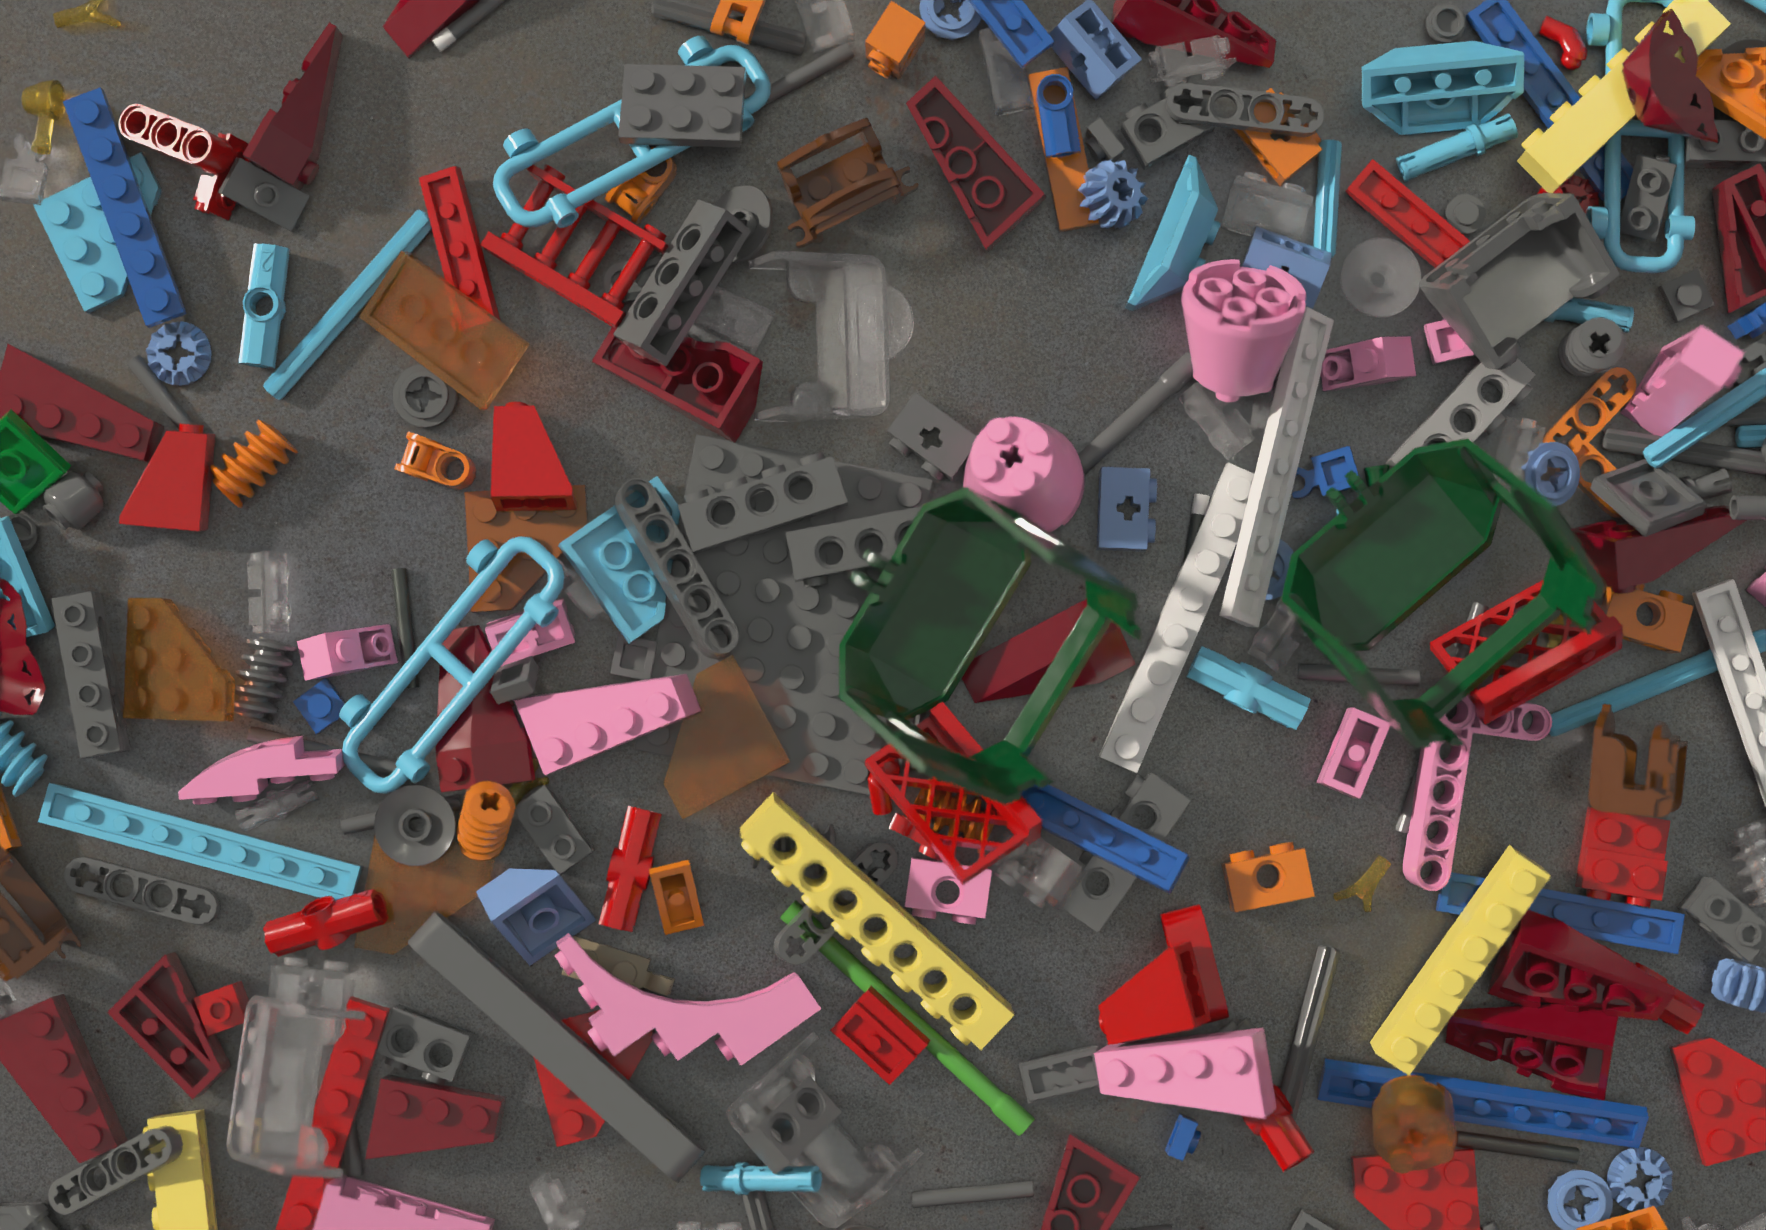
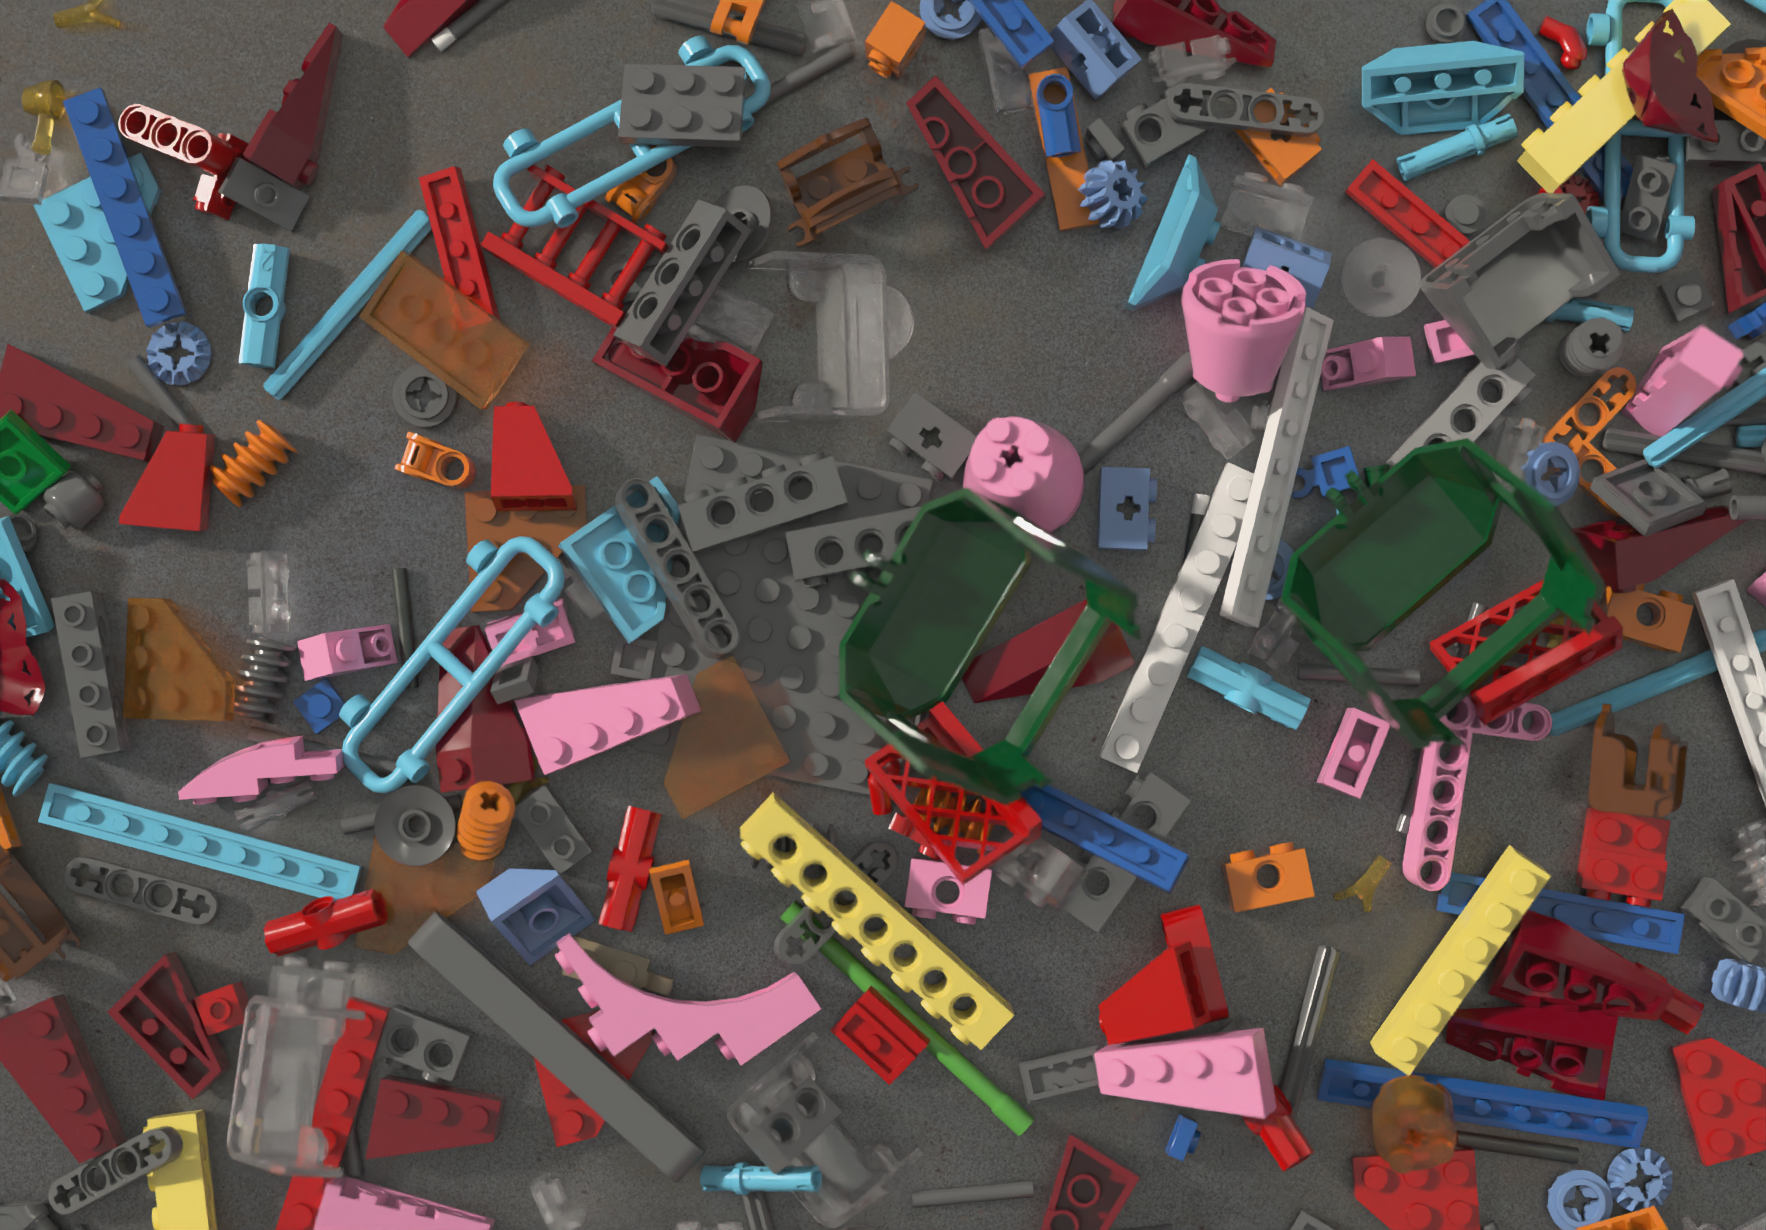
medium azure axle [1313,139,1342,258] -> none

